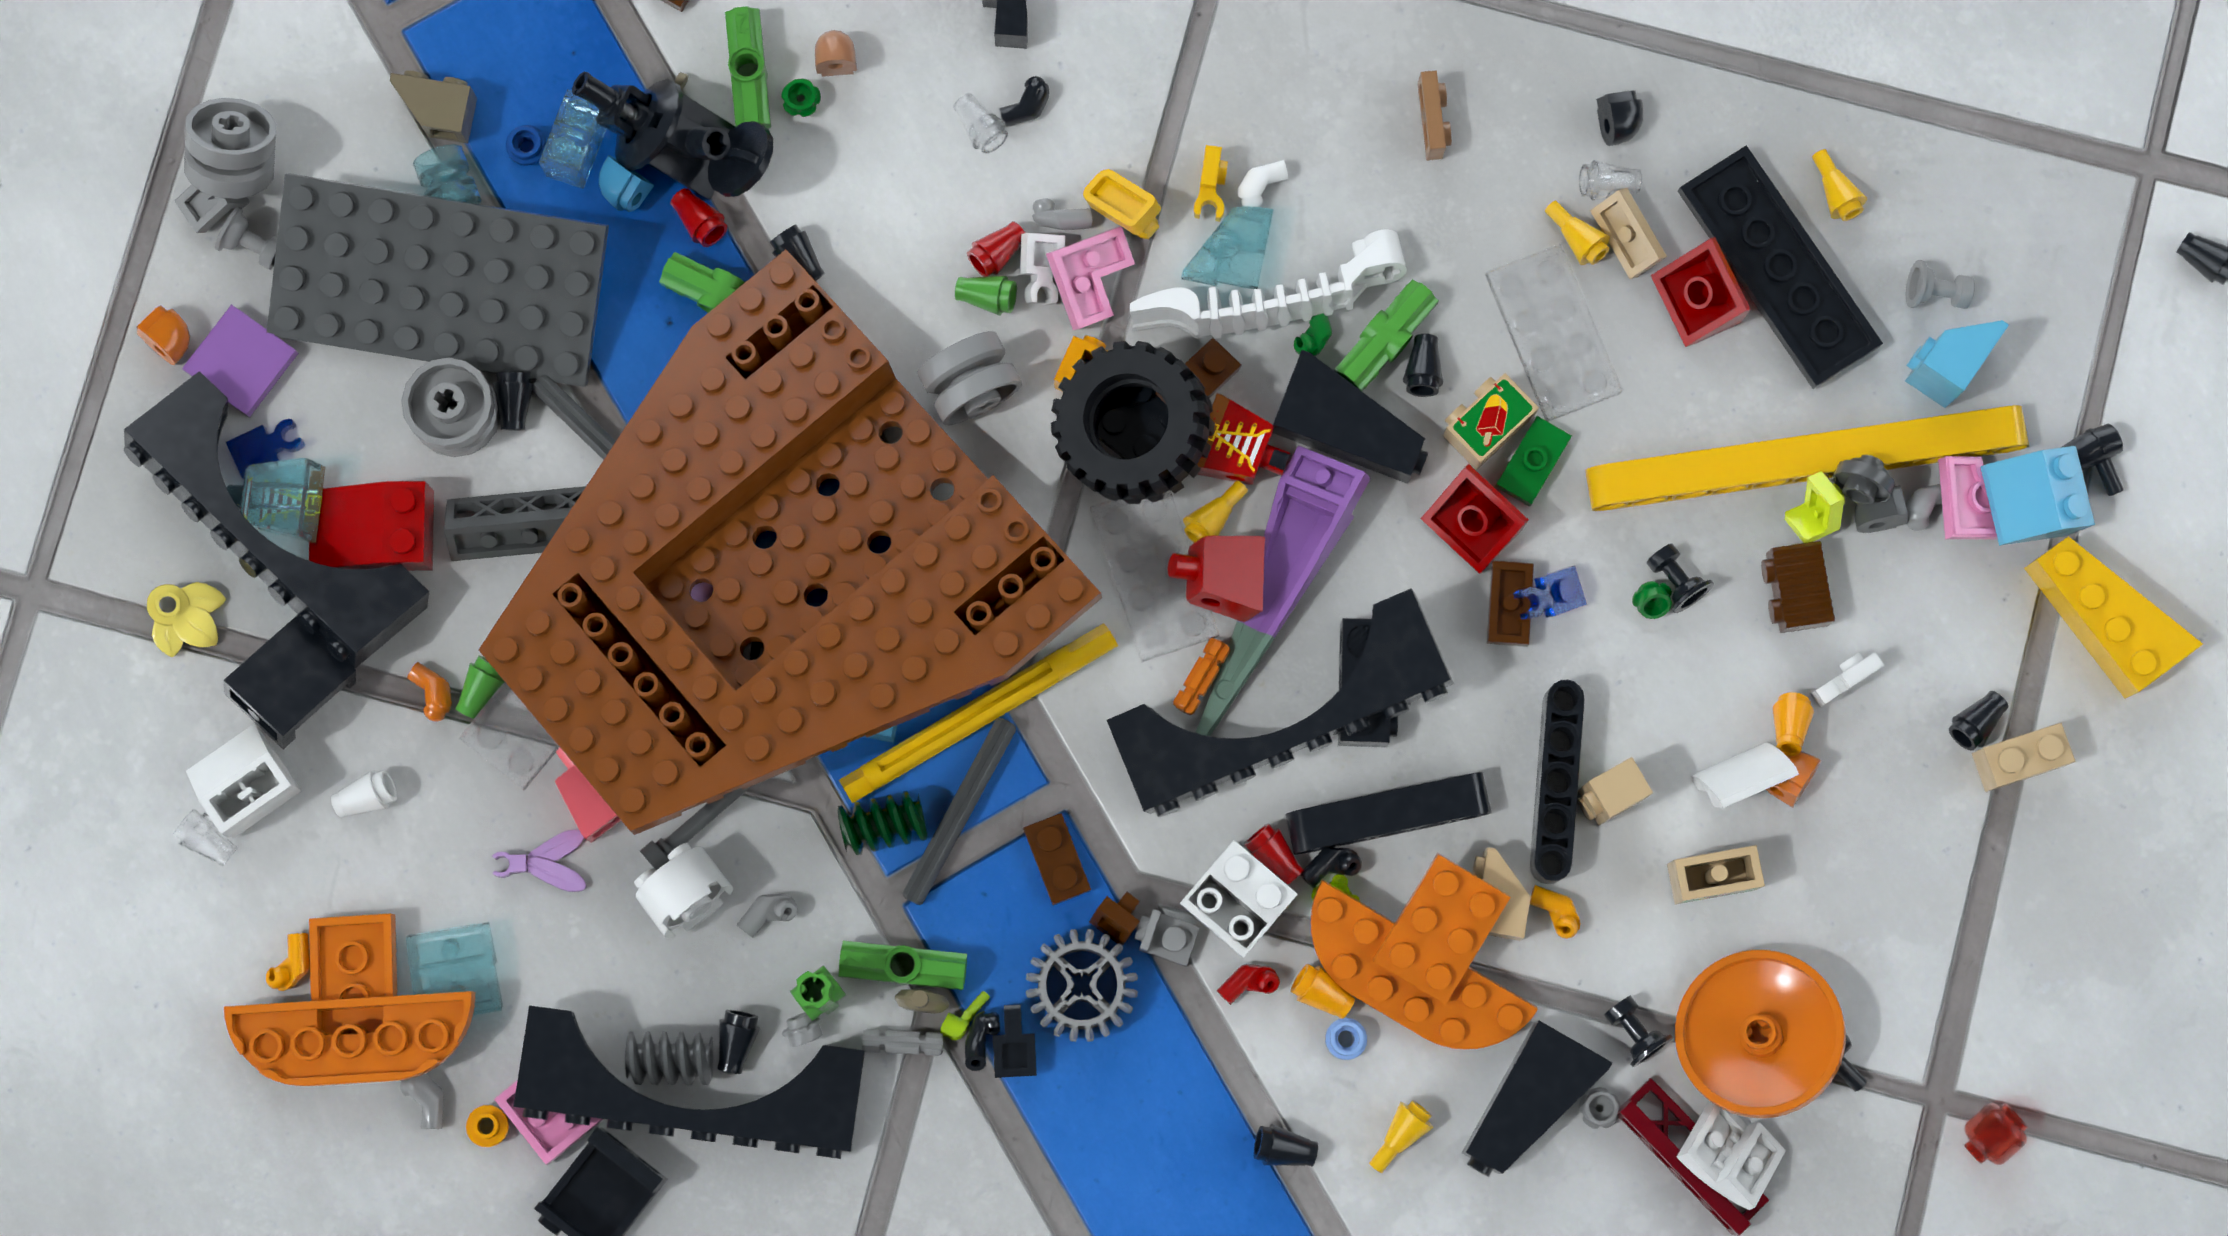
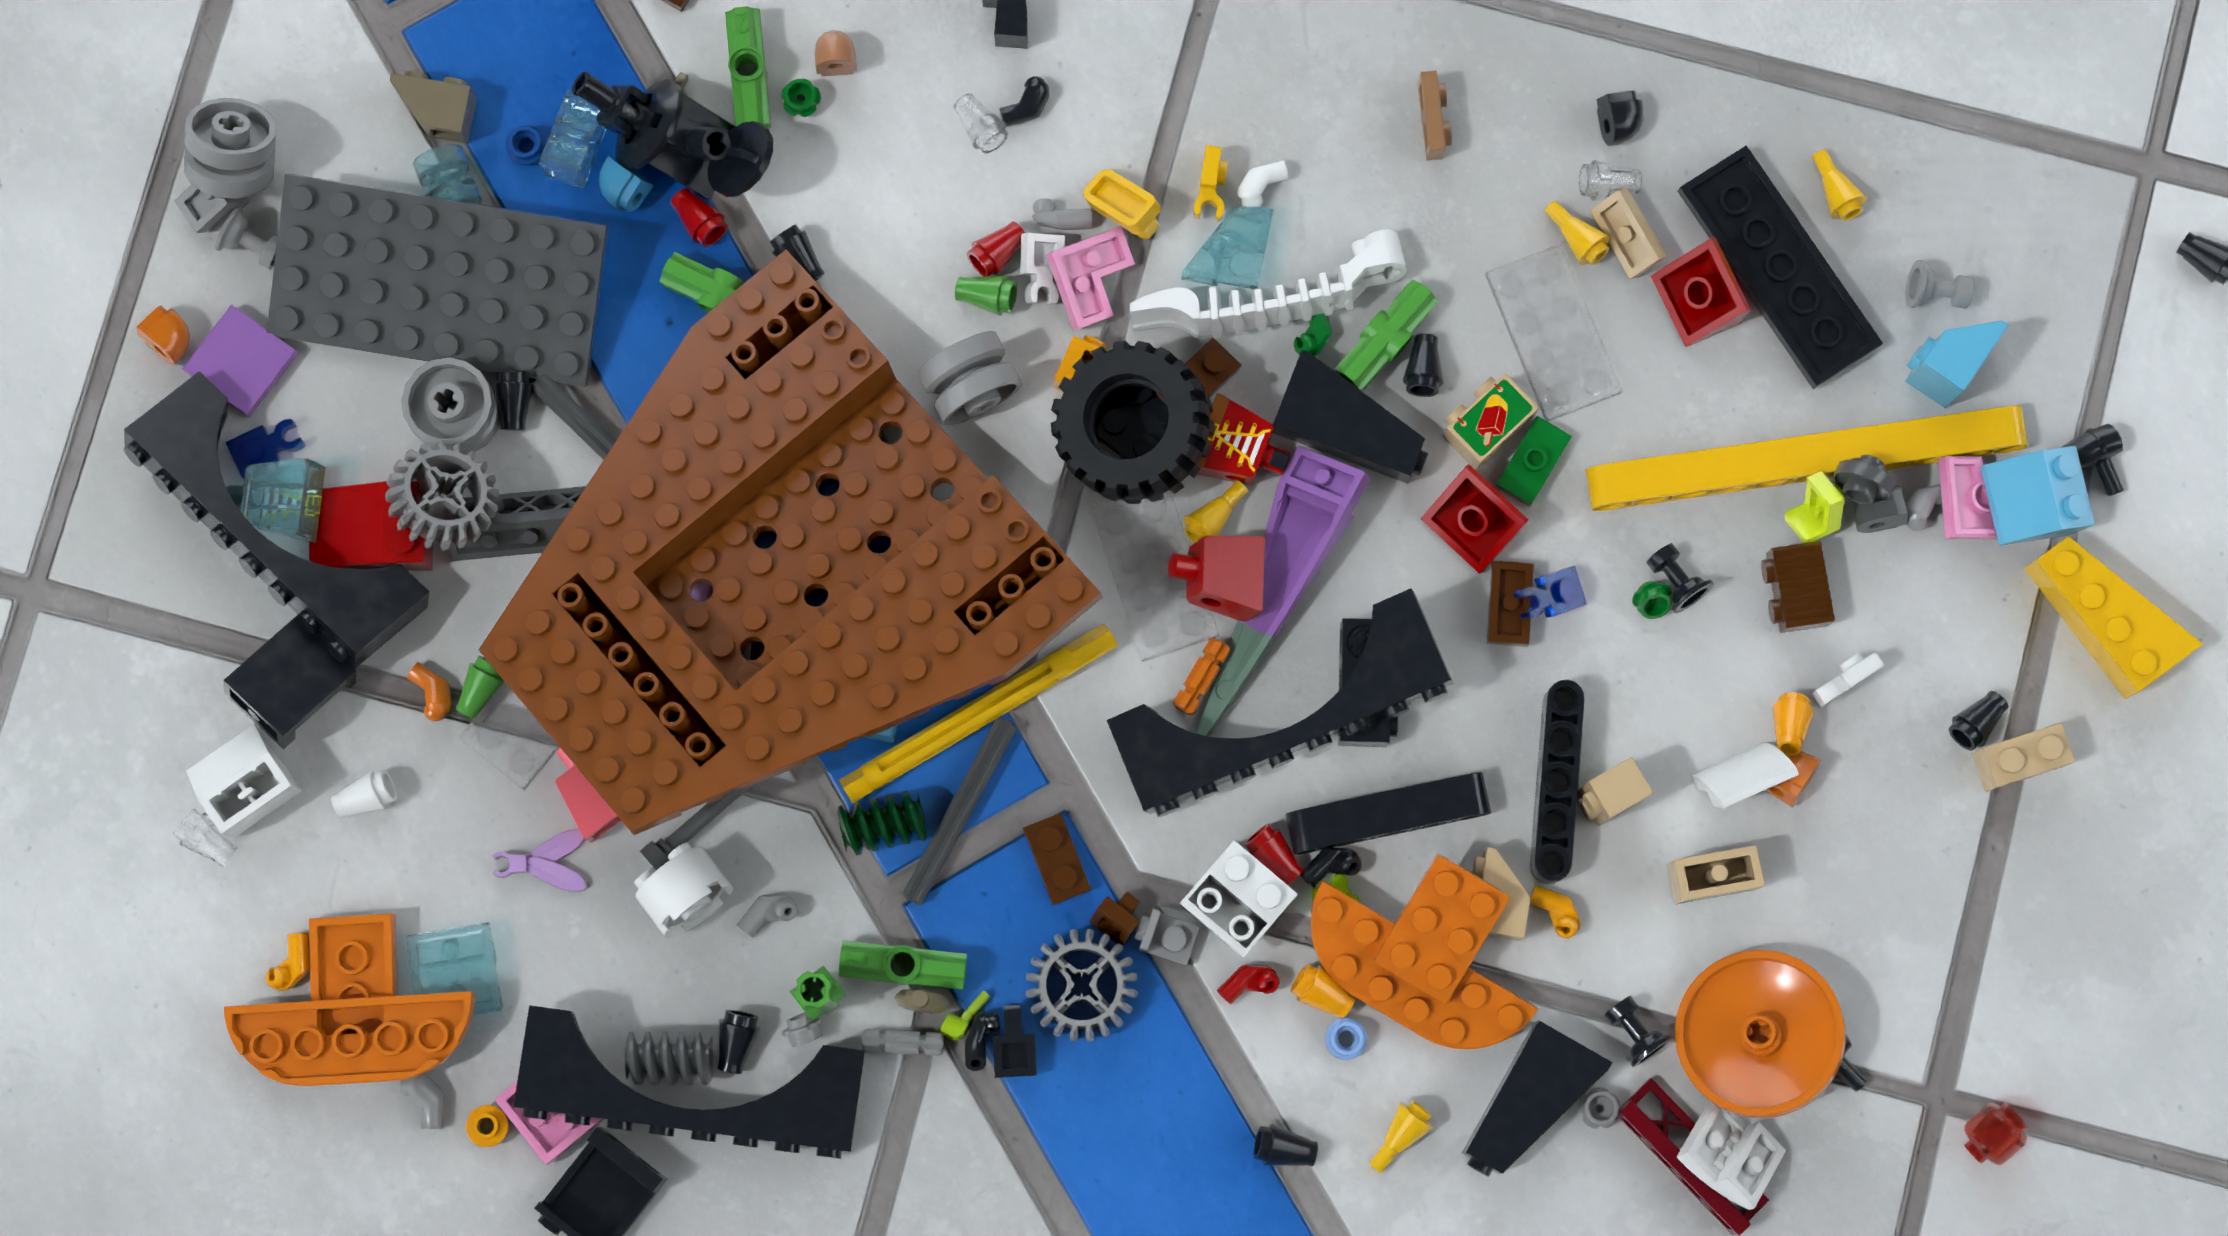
light yellow plate [146,582,226,657] -> none
none -> light grey gear [385,440,499,551]

